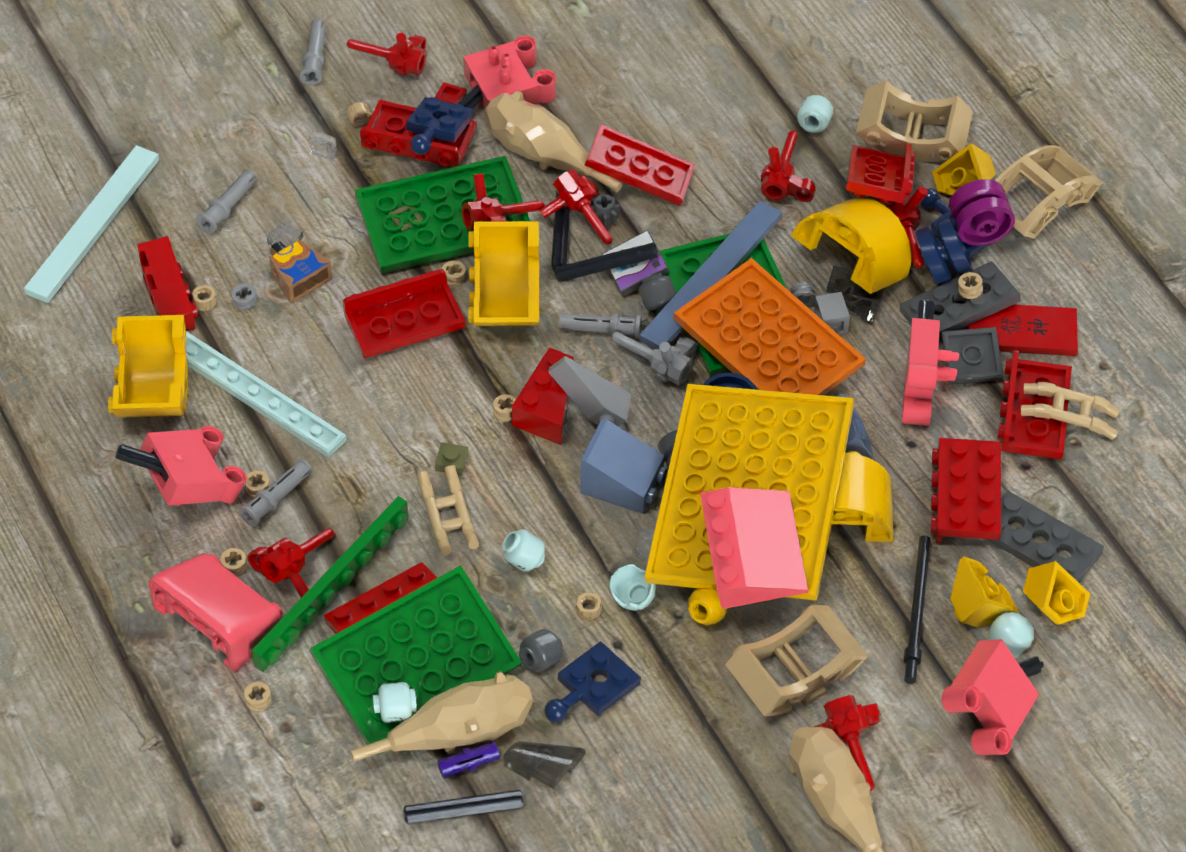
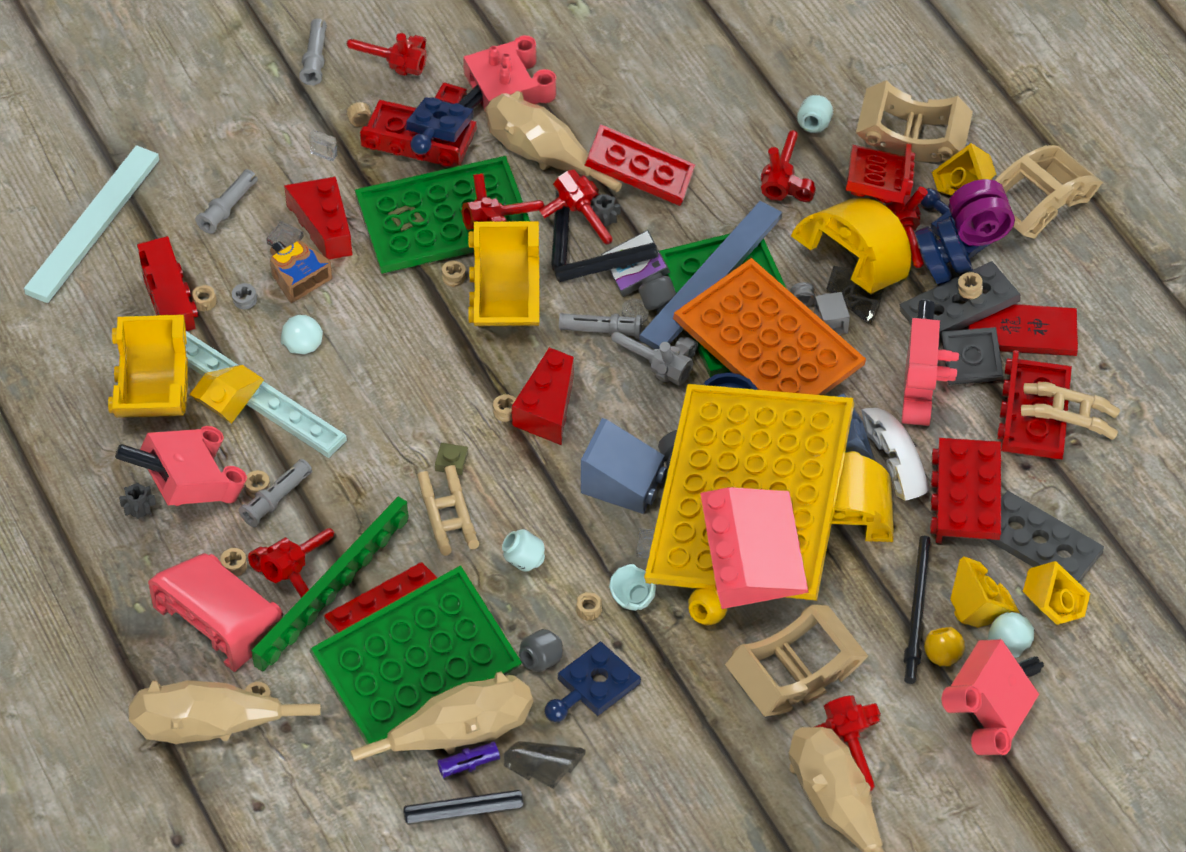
red bracket [343,269,466,359] -> none
light aqua head [373,682,417,723] -> none
light grey slope [548,356,631,426] -> none
none -> dark grey gear [119,483,156,519]
none -> tan piece [129,680,321,744]
none -> yellow slope [189,365,264,424]
none -> light aqua hair [280,315,323,355]
none -> red wedge [284,176,352,260]
none -> white brick [861,408,929,501]
none -> yellow piece [924,627,965,666]

